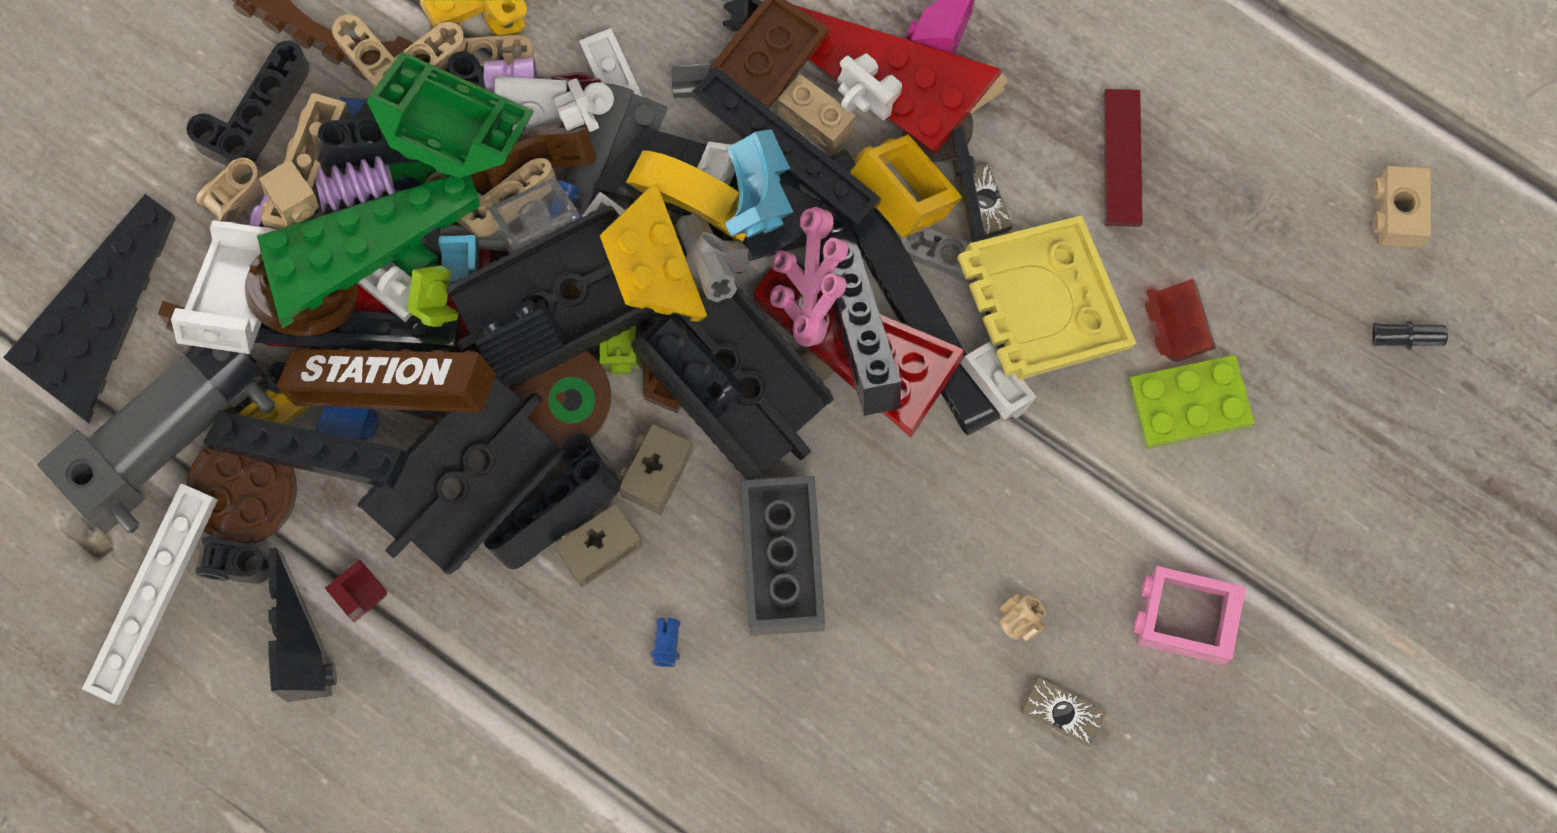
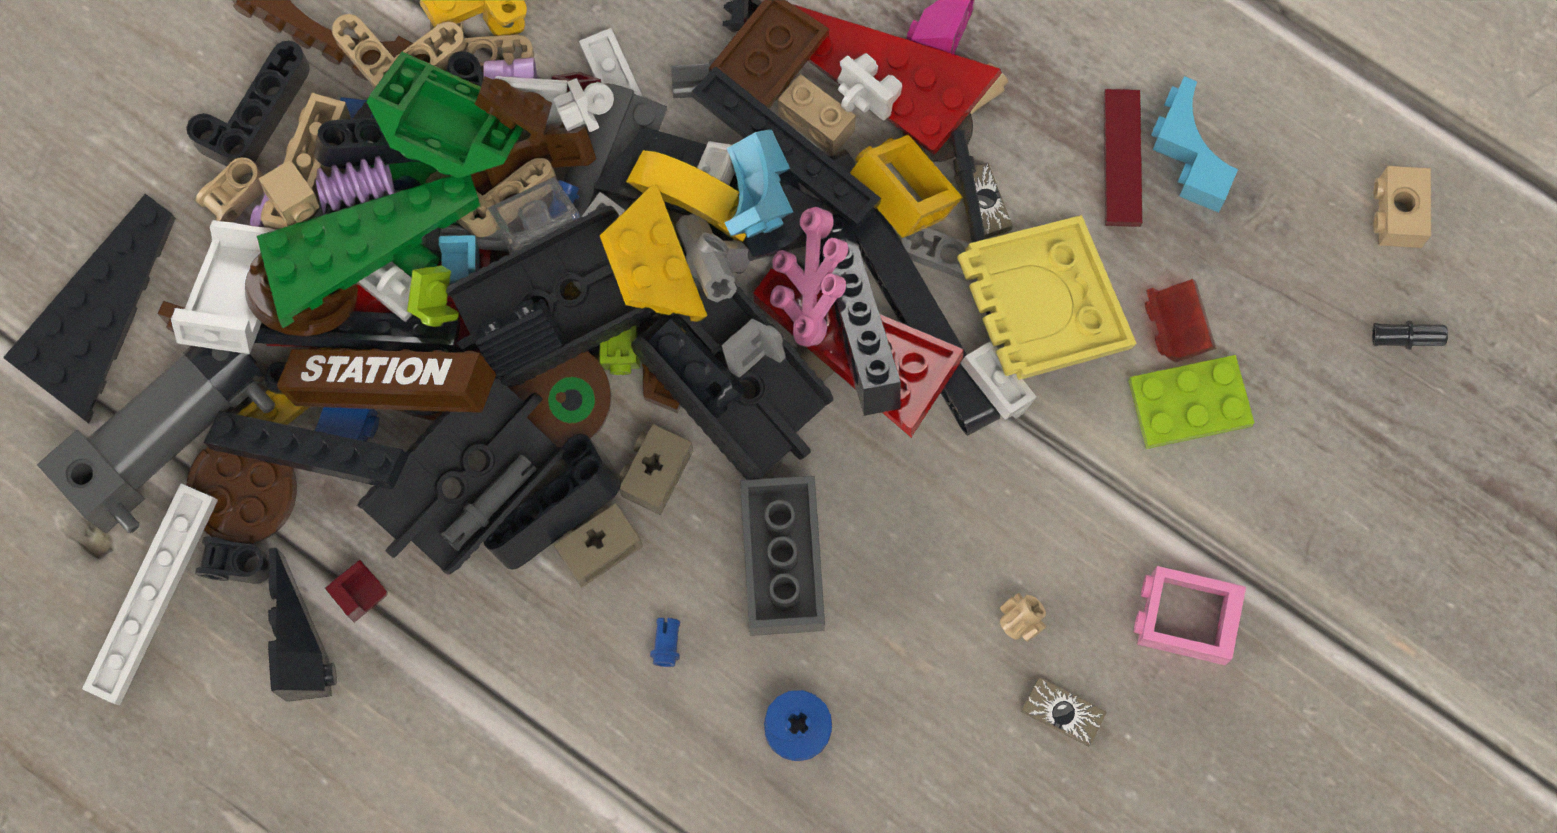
none -> dark grey pin [441,454,537,551]
none -> reddish brown wing [475,76,552,147]
none -> light grey bracket [722,319,786,377]
none -> blue piece [764,690,832,761]
none -> medium azure arch [1151,76,1238,213]

